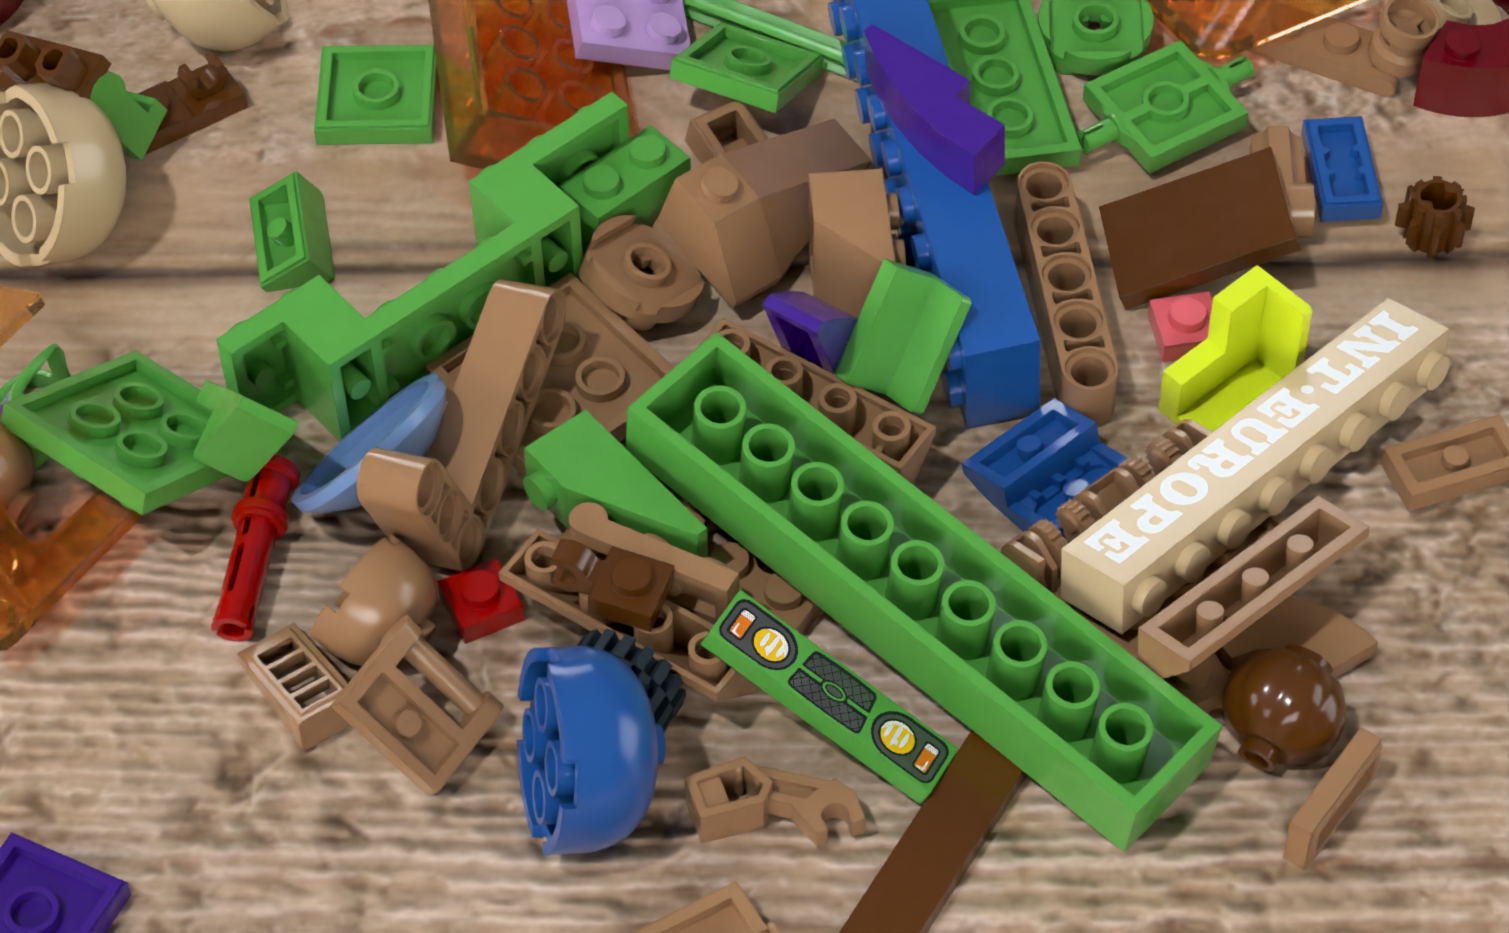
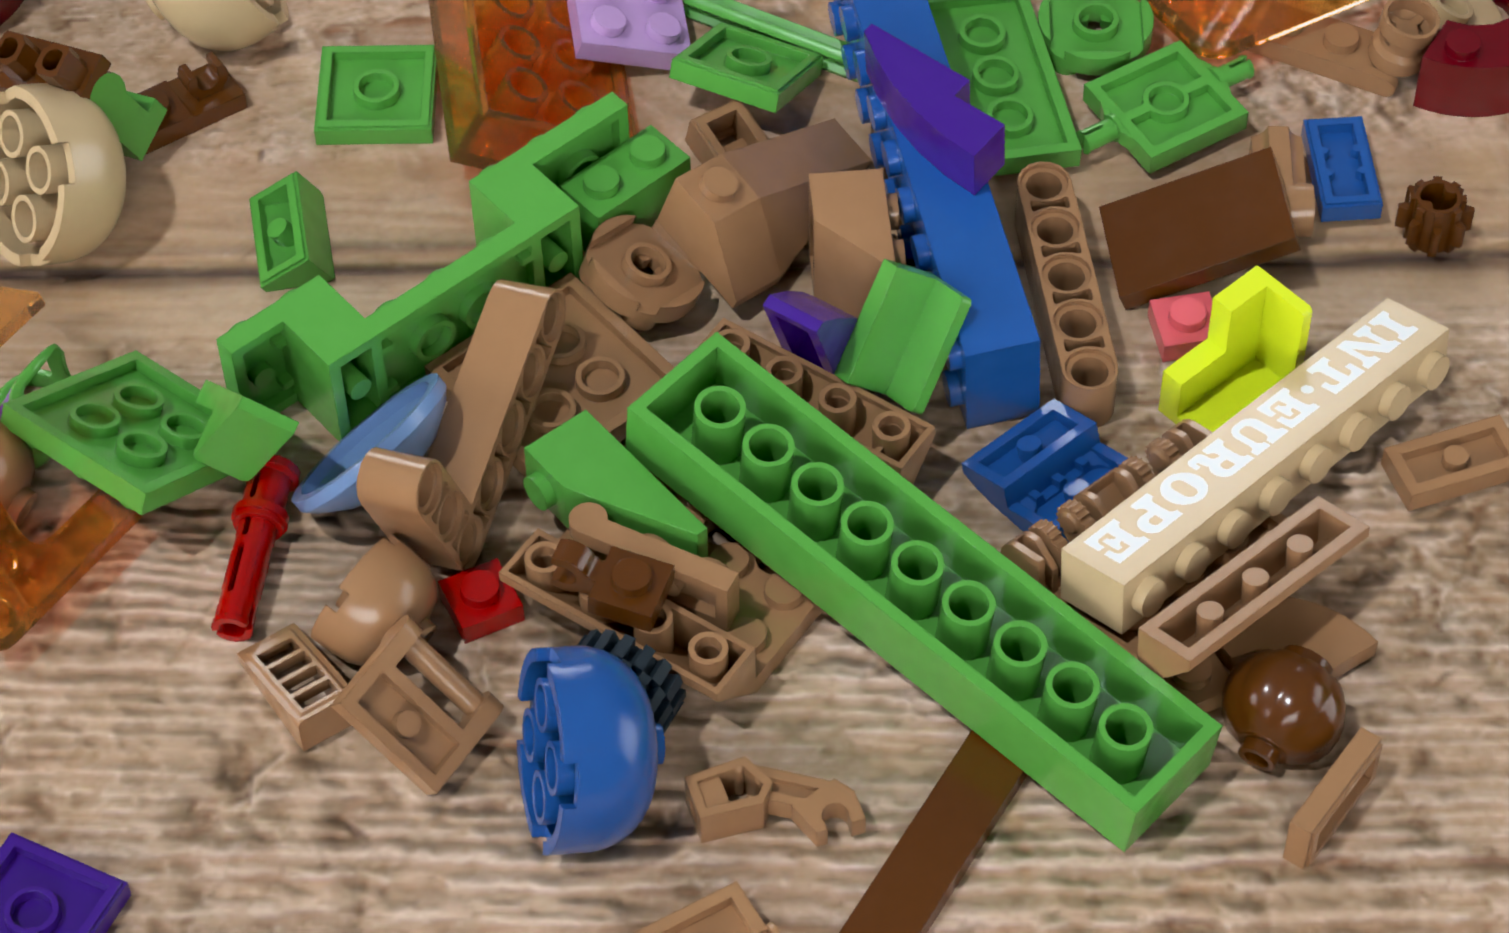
tile [701,590,958,805] -> none

